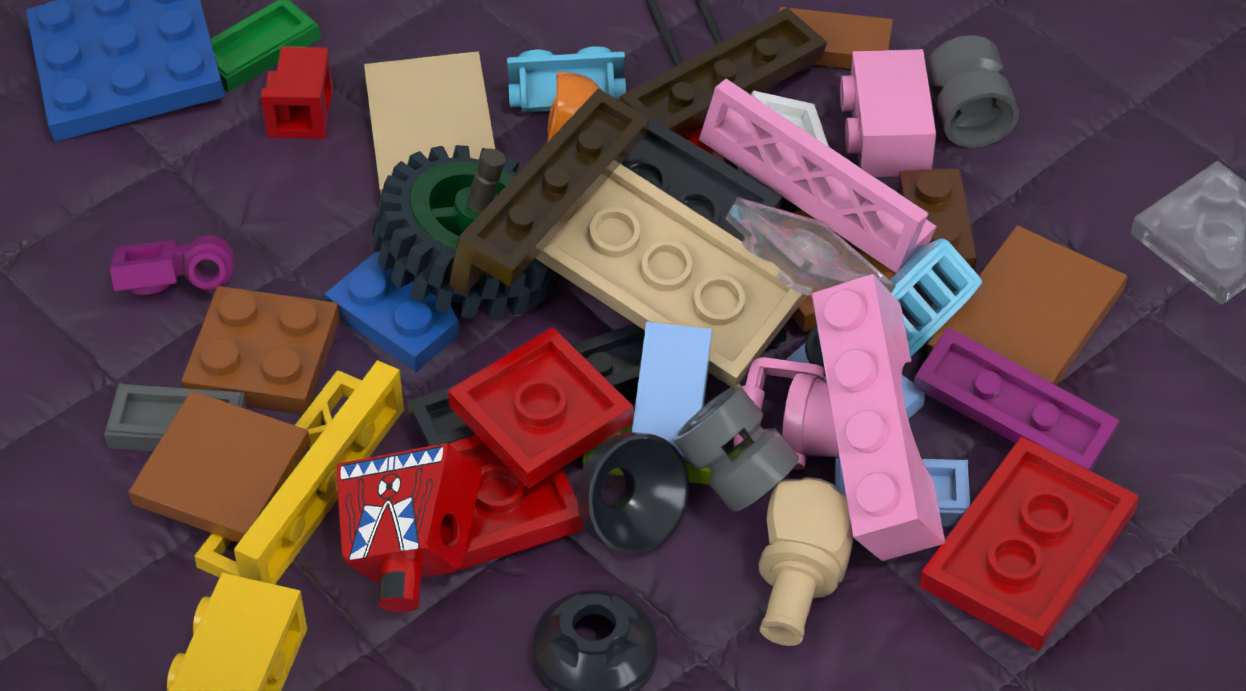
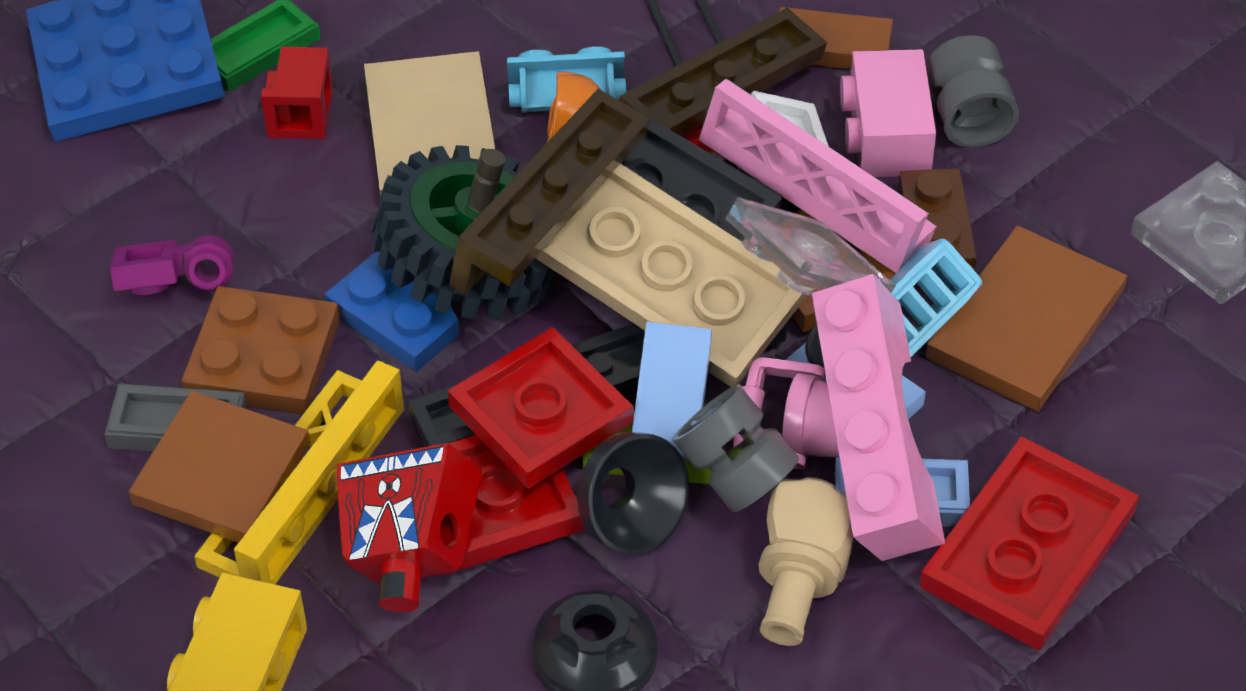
magenta plate [914,327,1120,471] -> none

